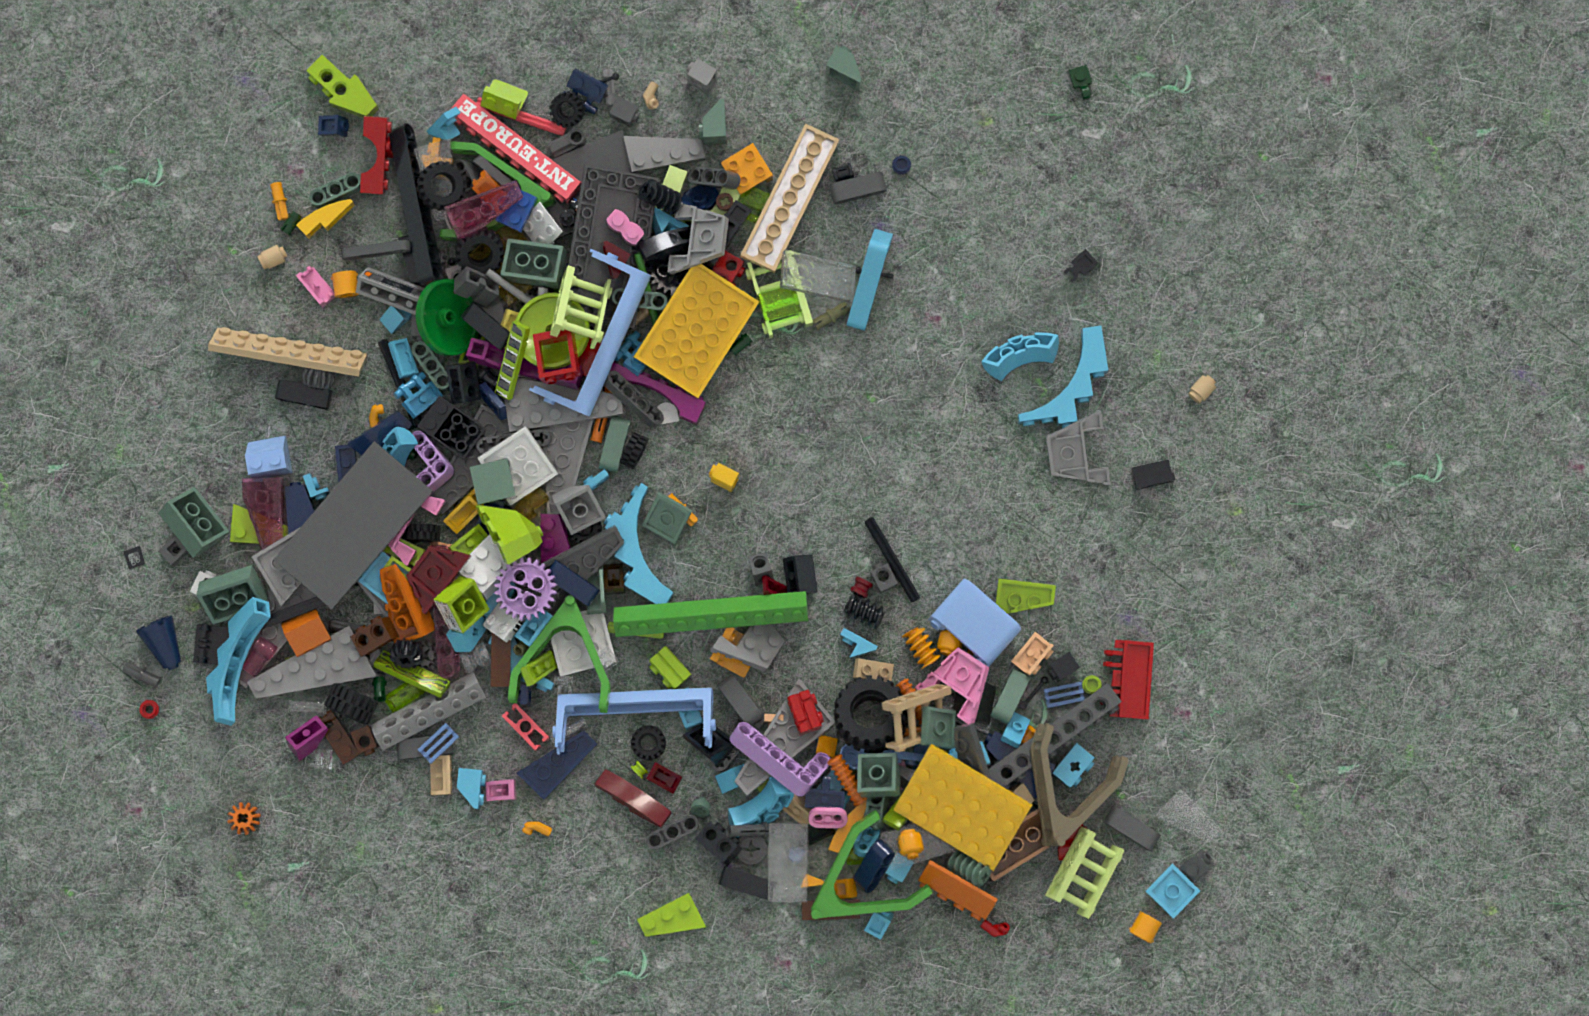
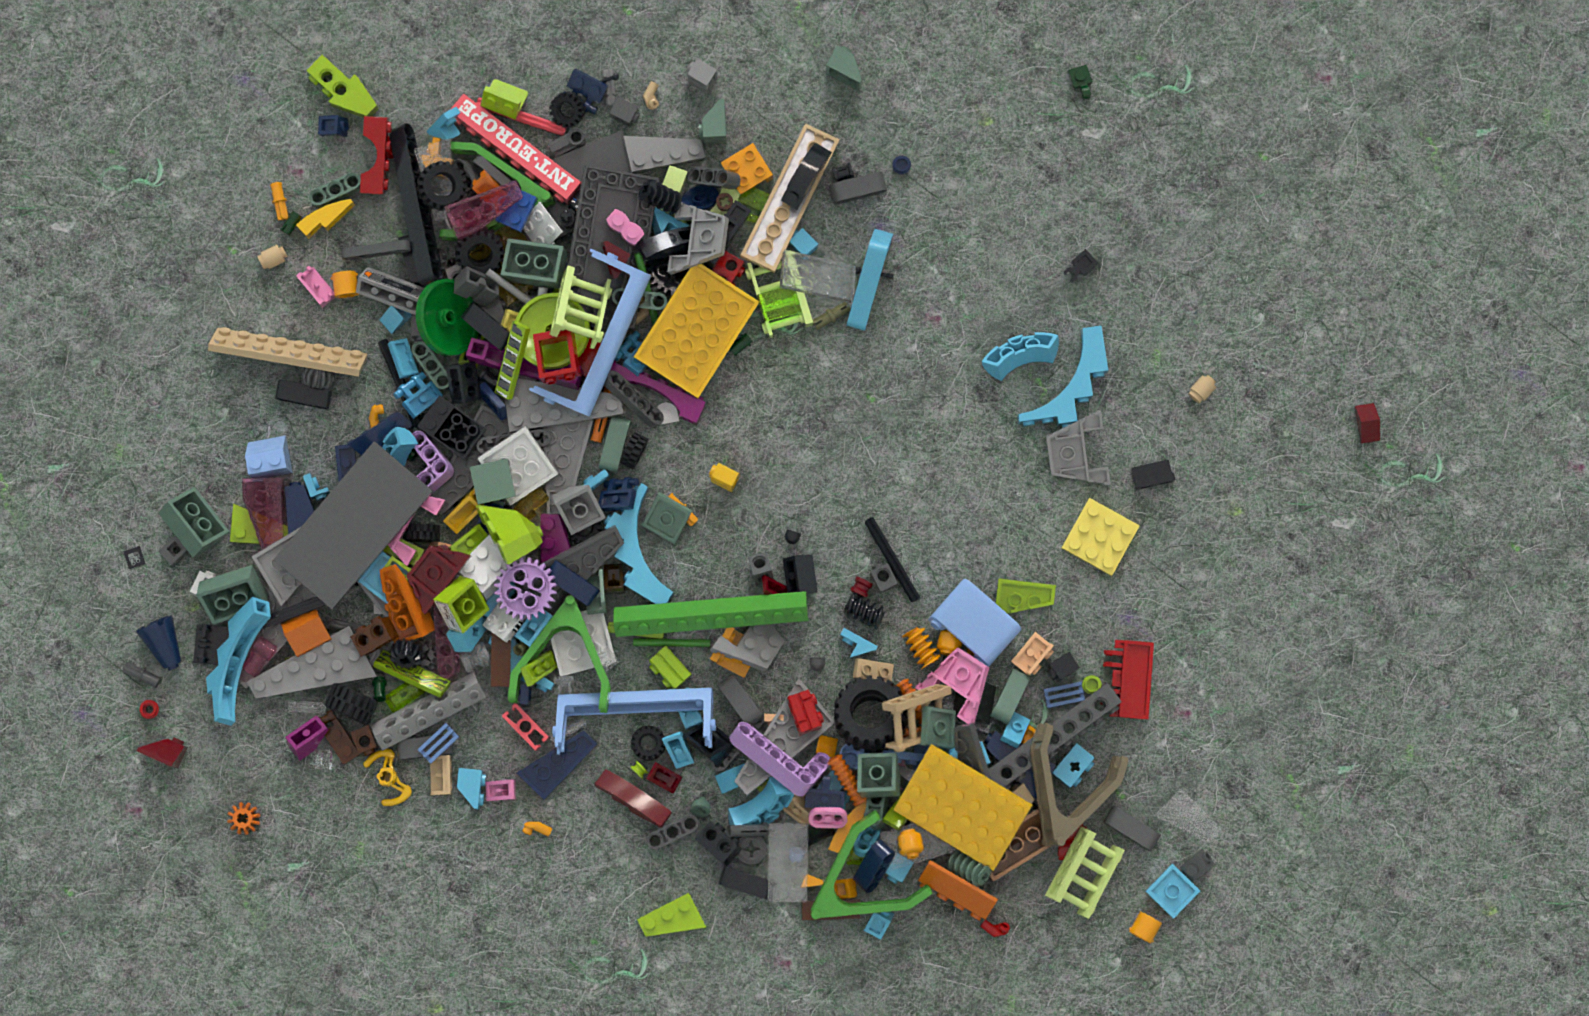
black hinge [1020,676,1049,709] -> none
none -> dark red slope [136,737,188,768]
none -> yellow piece [363,748,412,806]
none -> dark blue plate [599,477,639,512]
none -> bright green bar [633,638,710,647]
none -> medium azure slope [662,732,694,769]
none -> black arch [781,143,832,210]
none -> black hinge [785,529,801,544]
none -> medium azure brick [789,228,818,260]
none -> dark grey hinge [810,657,825,671]
none -> light yellow plate [1061,498,1140,576]
none -> dark red slope [1354,403,1380,444]

